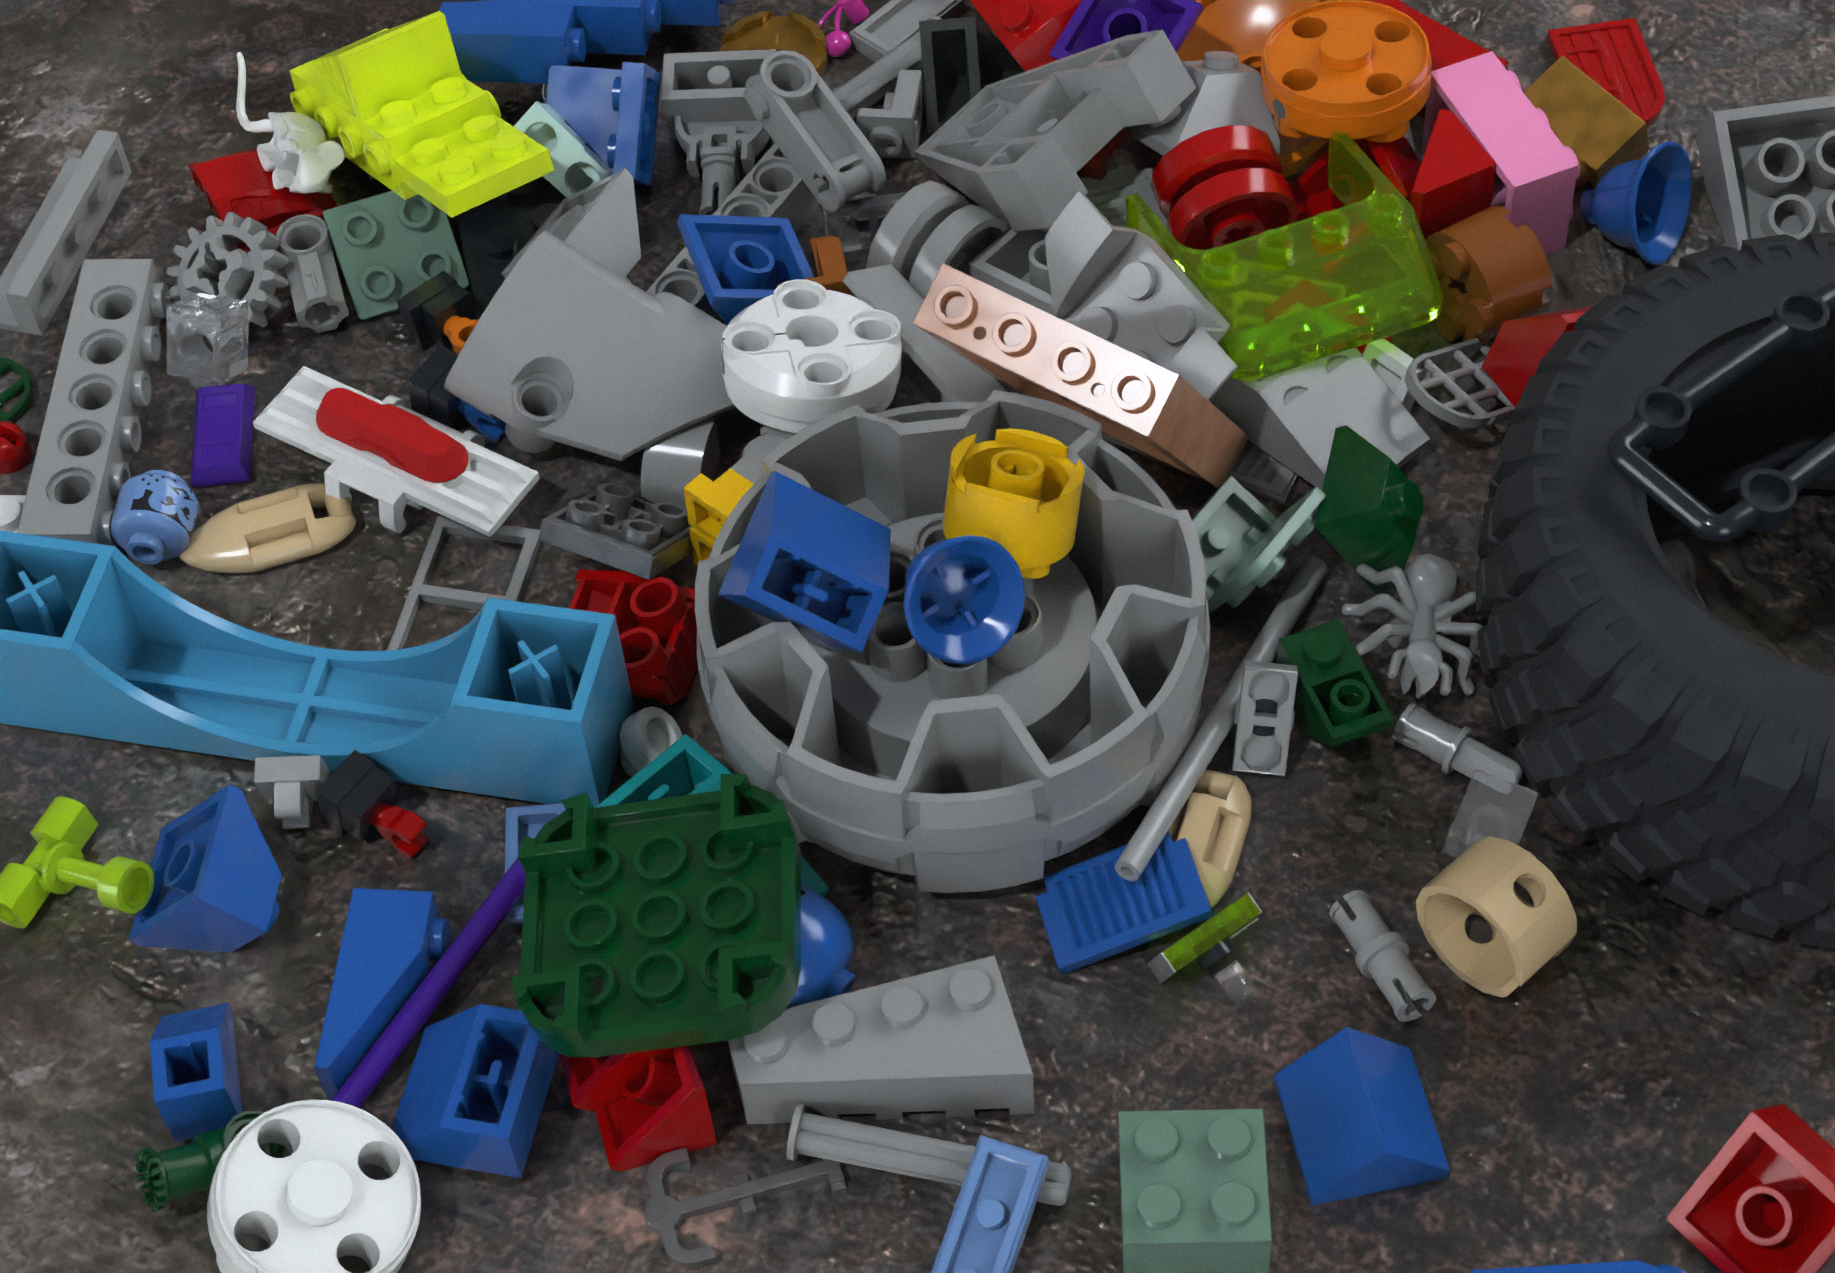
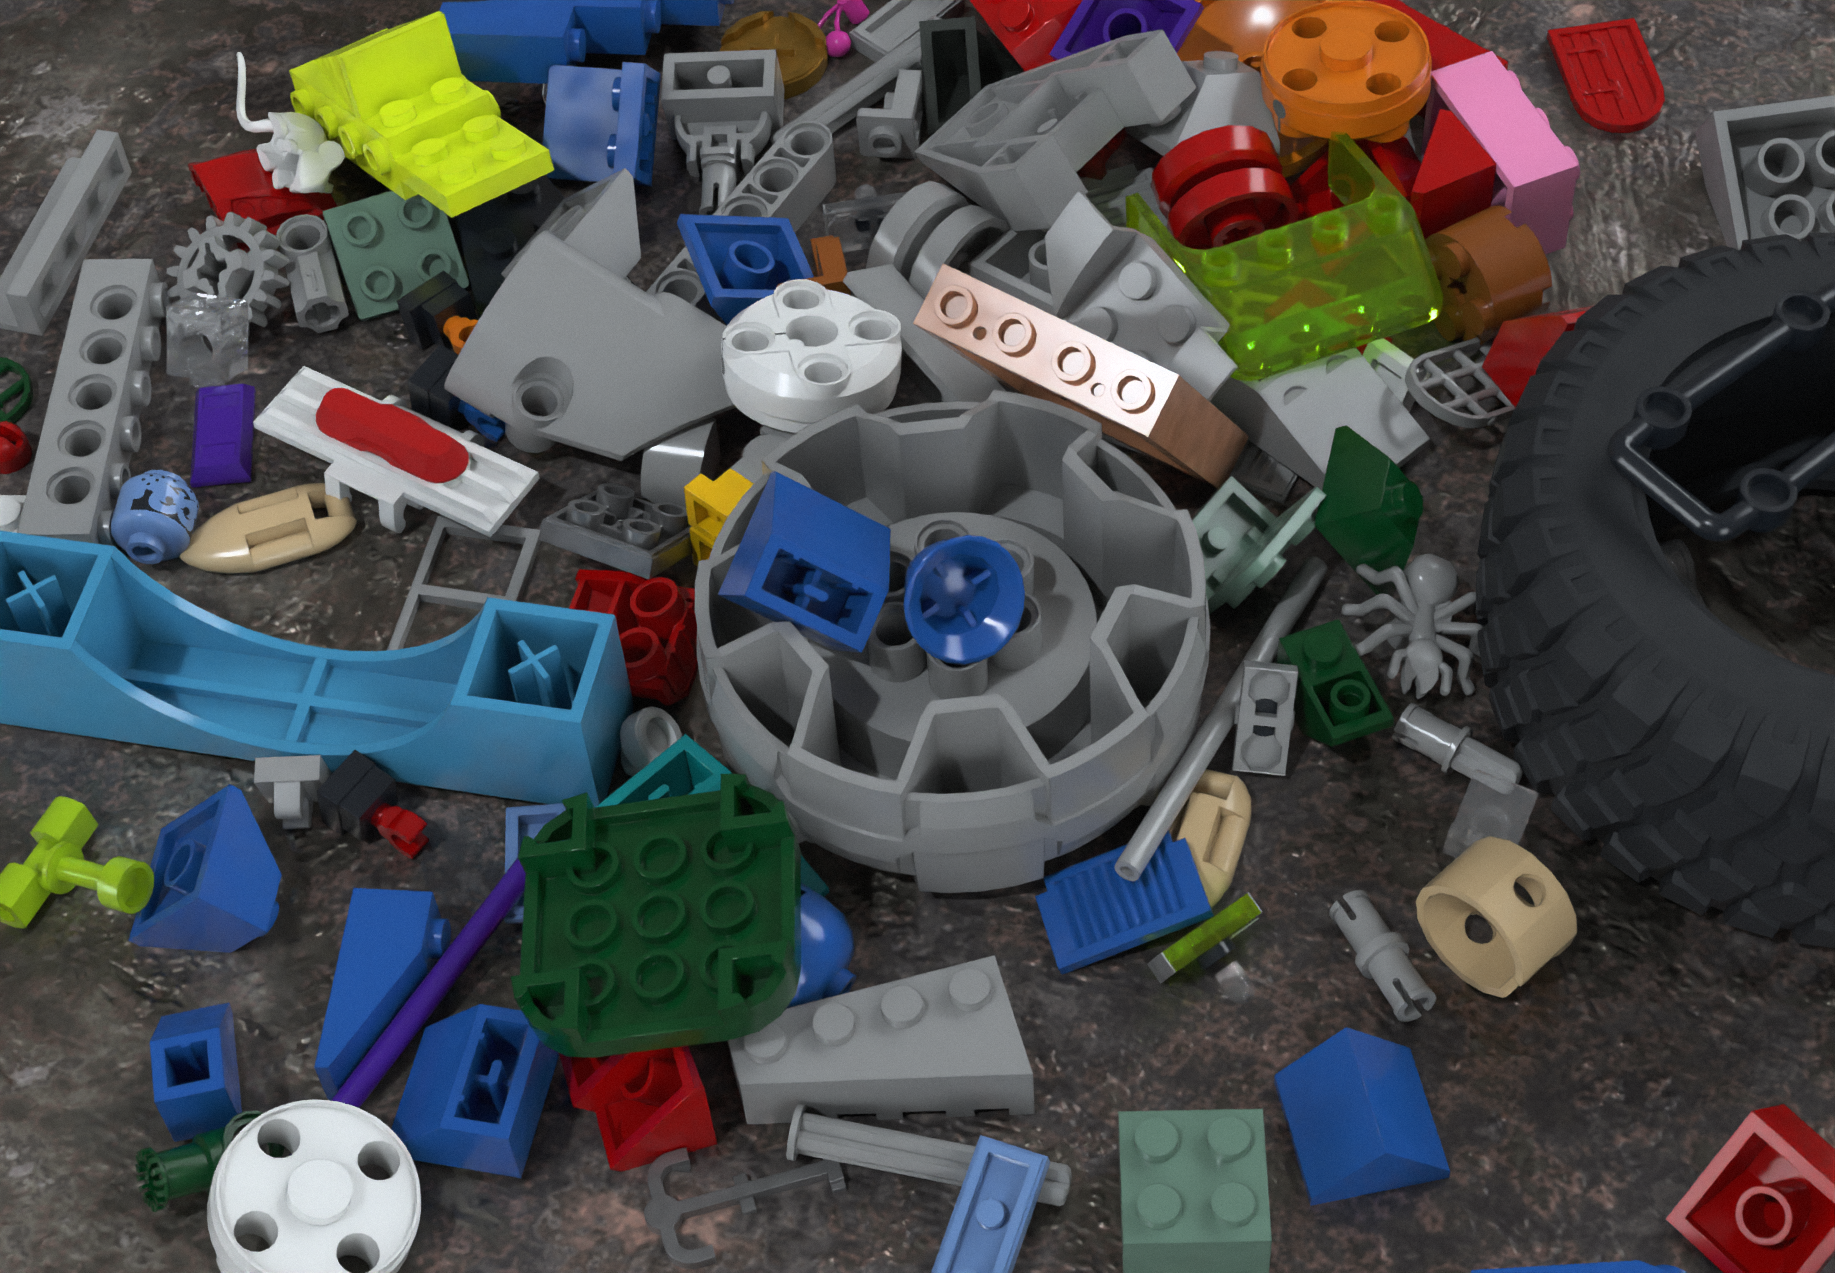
light aqua leg [513,101,613,197] -> none
light grey piece [743,50,886,212] -> none
yellow brick [942,428,1085,579] -> none
pearl gold brick [1524,56,1650,190] -> none
blue hat [1580,141,1693,265] -> none

